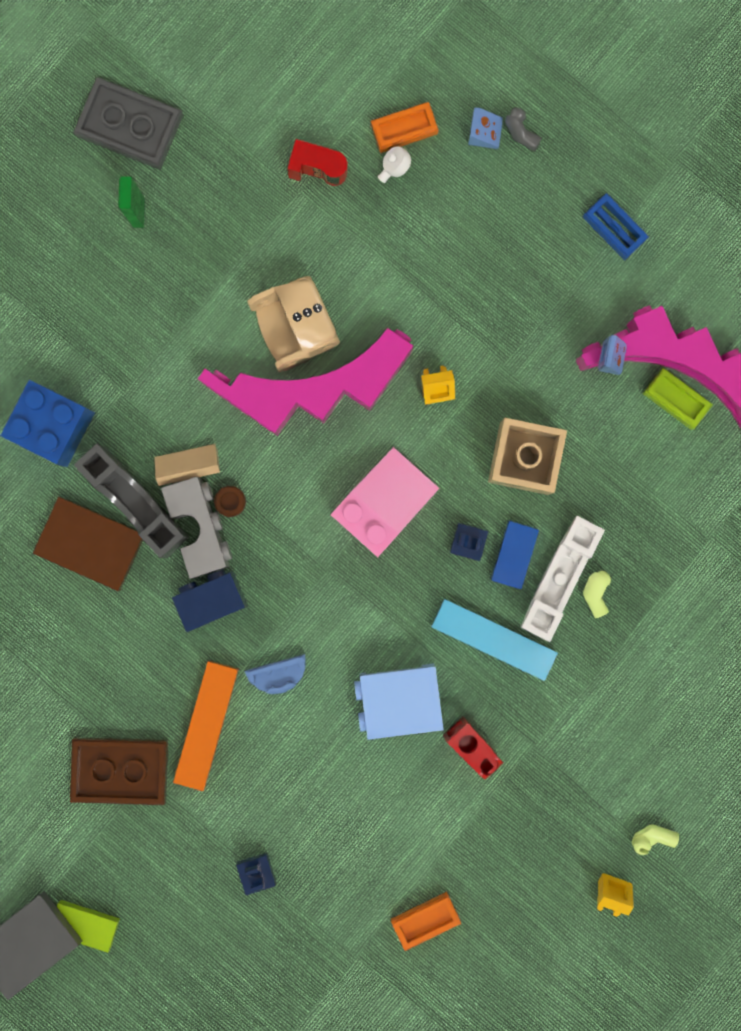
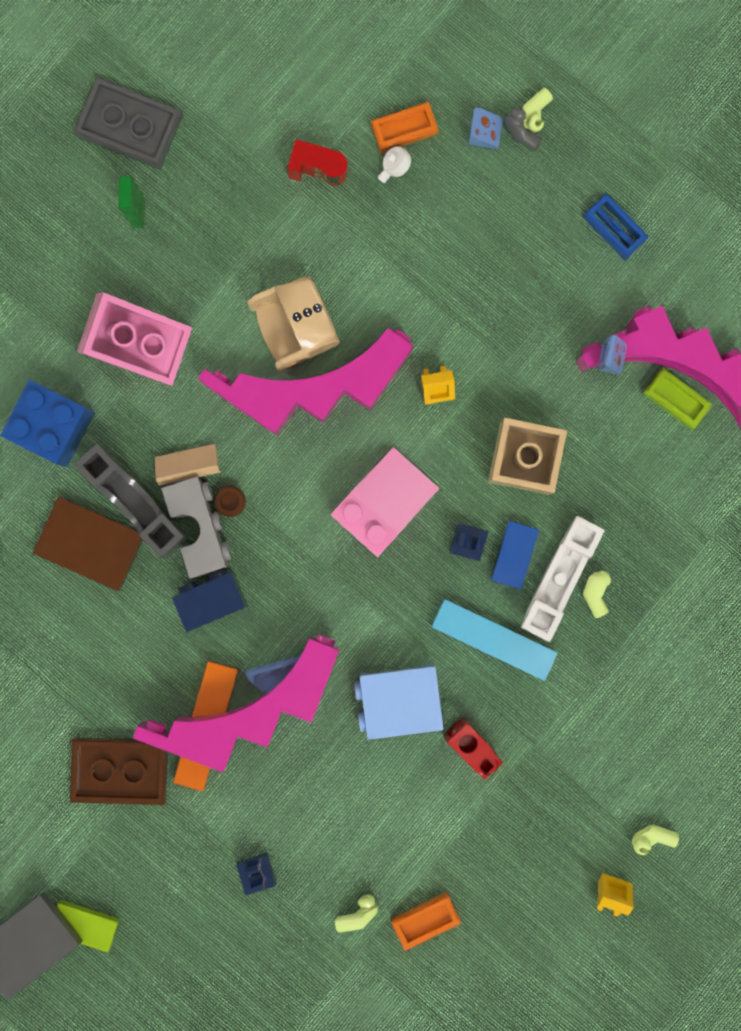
none -> bright pink slope [77,293,192,386]
none -> dark pink arch [133,634,340,772]
none -> yellowish green arm [335,894,378,933]
none -> yellowish green arm [522,88,553,133]

